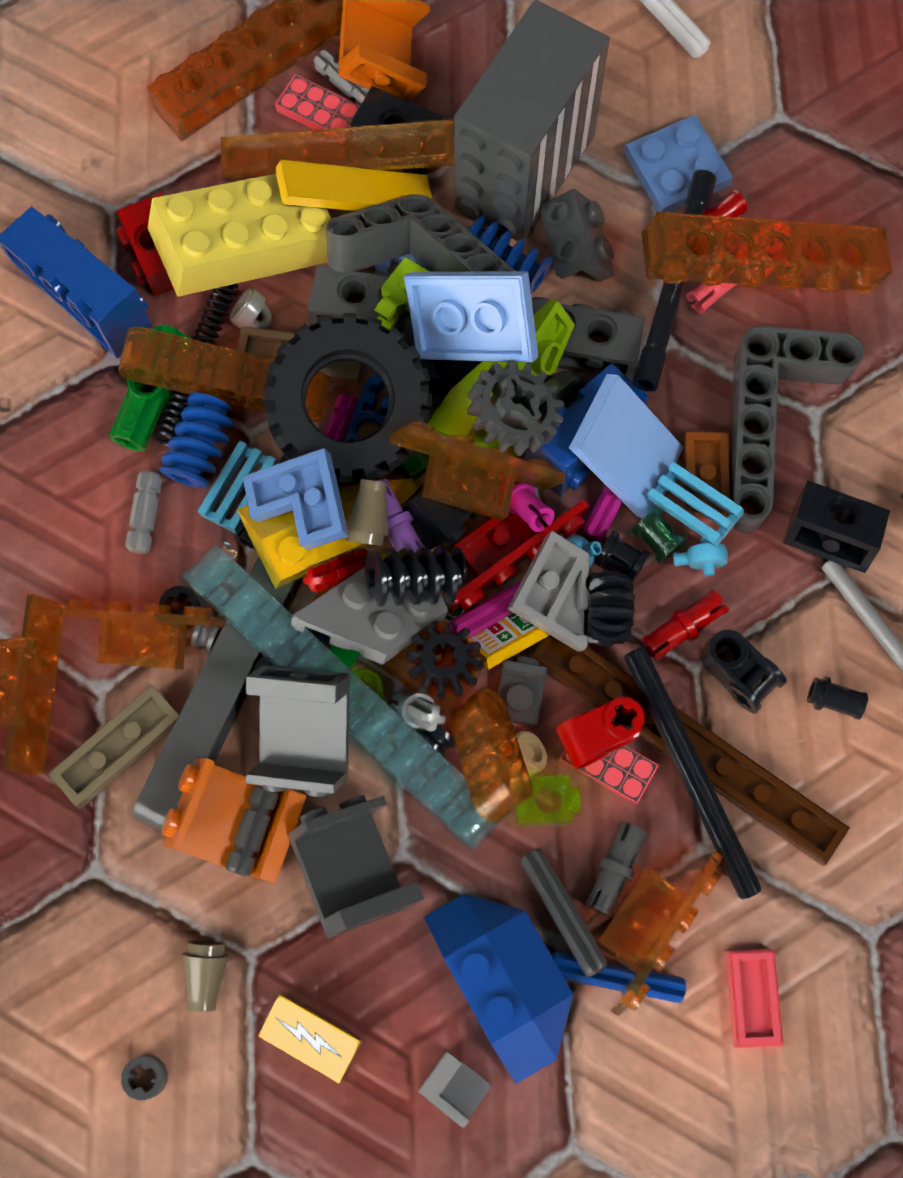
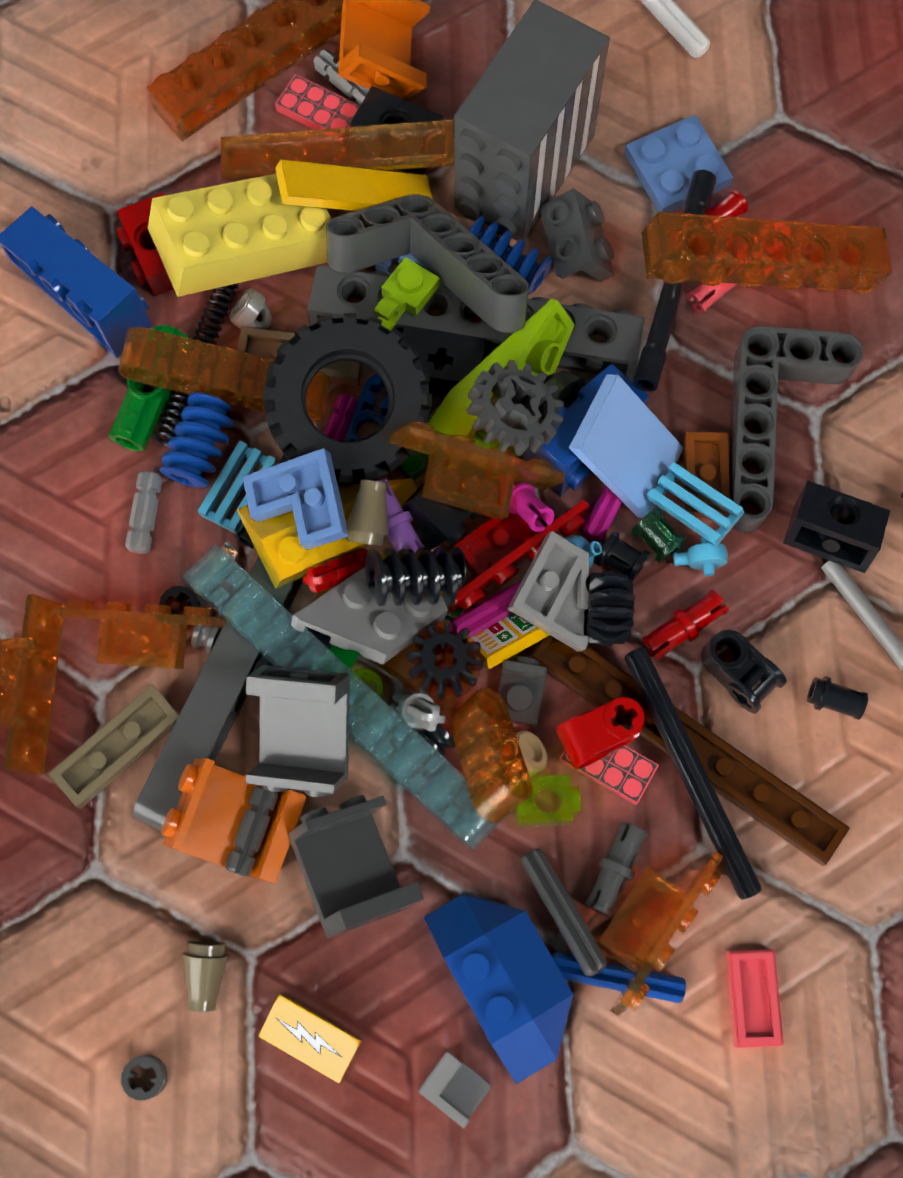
light blue tile [404,271,539,362] -> none

